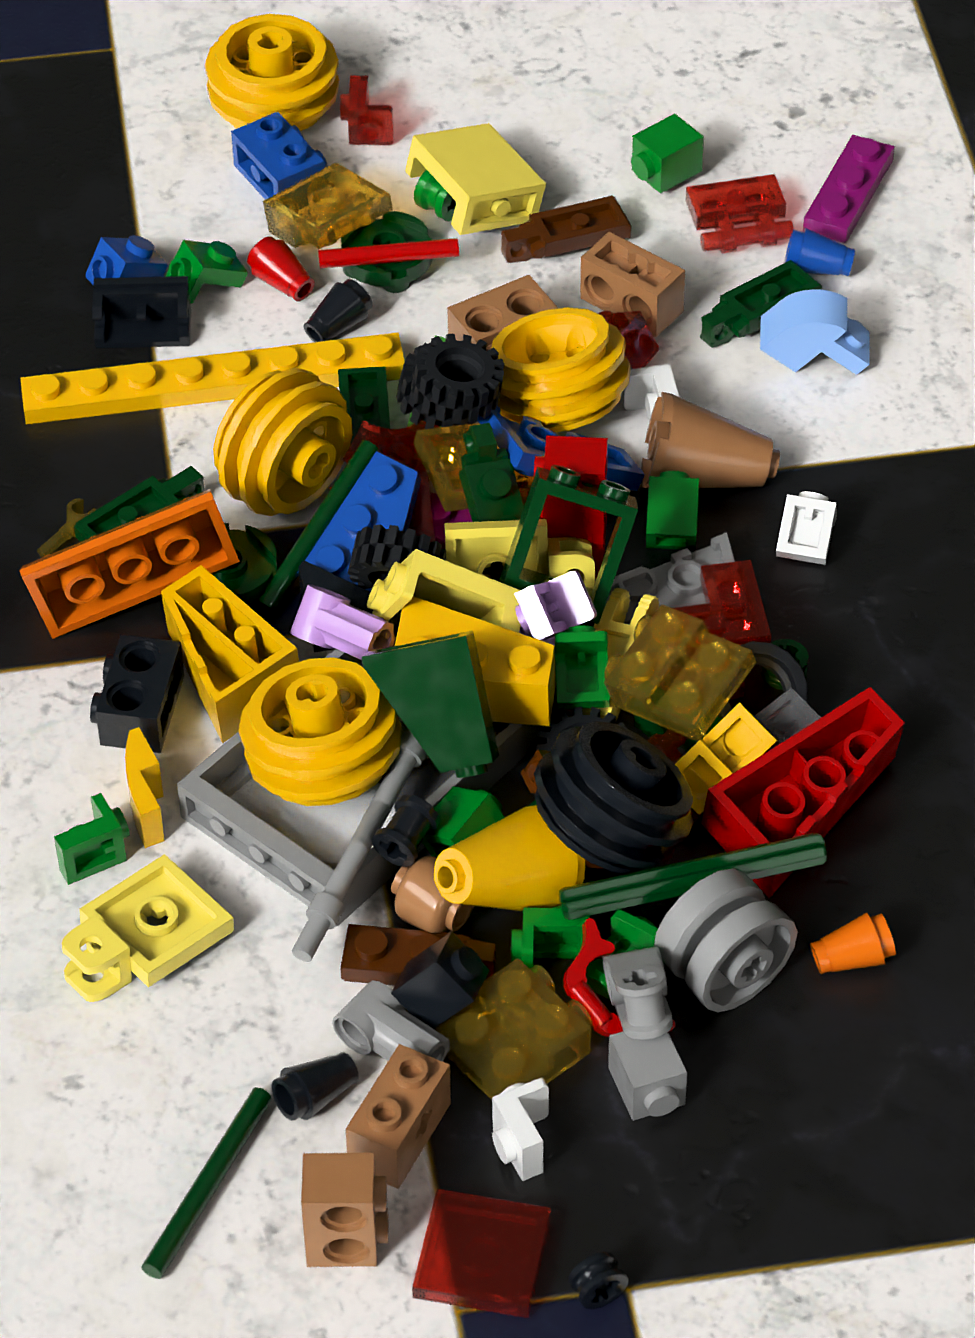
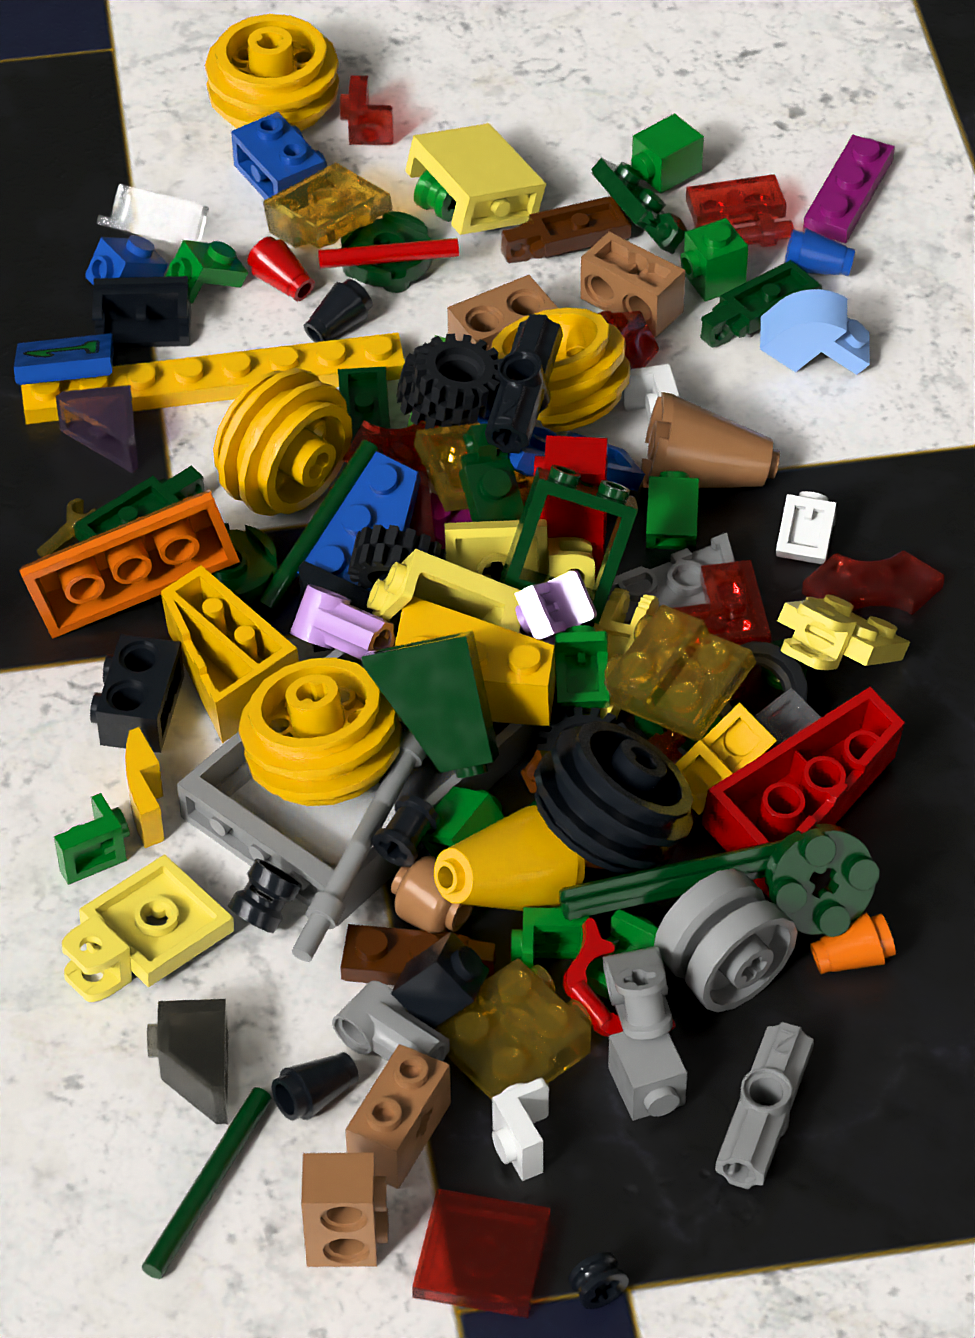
none -> blue tile [14,333,114,385]
none -> clear purple slope [56,385,138,473]
none -> clear panel [96,184,209,247]
none -> clear smoke slope [147,999,229,1125]
none -> black wheel [228,858,302,933]
none -> black piece [485,314,563,454]
none -> dark green hinge [591,158,688,255]
none -> green brick [680,218,748,302]
none -> light grey piece [715,1022,814,1189]
none -> dark green plate [765,824,879,937]
none -> light yellow plate [777,594,910,670]
none -> clear red tile [802,550,945,615]

